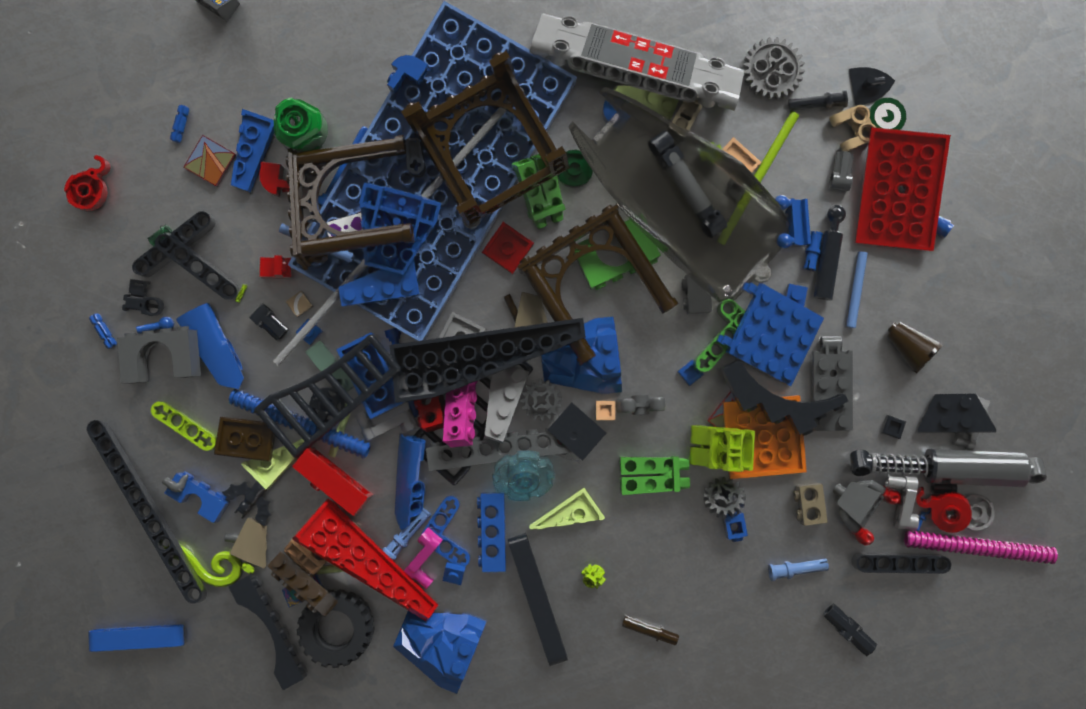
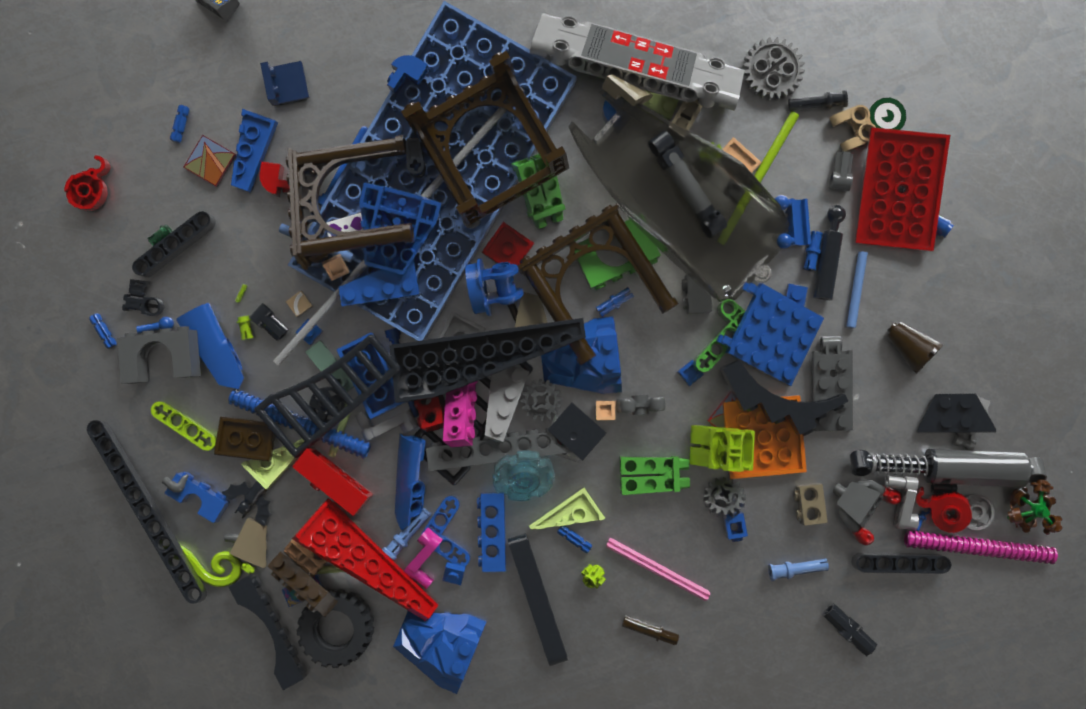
blue beam [88,624,185,652] -> none
black beam [155,232,238,300] -> none
red brick [260,255,291,279] -> none
green piece [274,97,328,153] -> none
dark green tile [557,149,594,188] -> none
black shield [849,67,895,106] -> none
black tile [881,415,906,439] -> none
none -> lime pin [236,315,254,340]
none -> dark blue bracket [260,61,309,106]
none -> light nougat plate [322,254,349,281]
none -> blue piece [465,258,524,316]
none -> blue axle [557,525,592,553]
none -> blue pin [596,287,634,317]
none -> dark tan slope [602,75,653,106]
none -> bright pink axle [606,538,710,601]
none -> reddish brown plant [1007,480,1063,535]

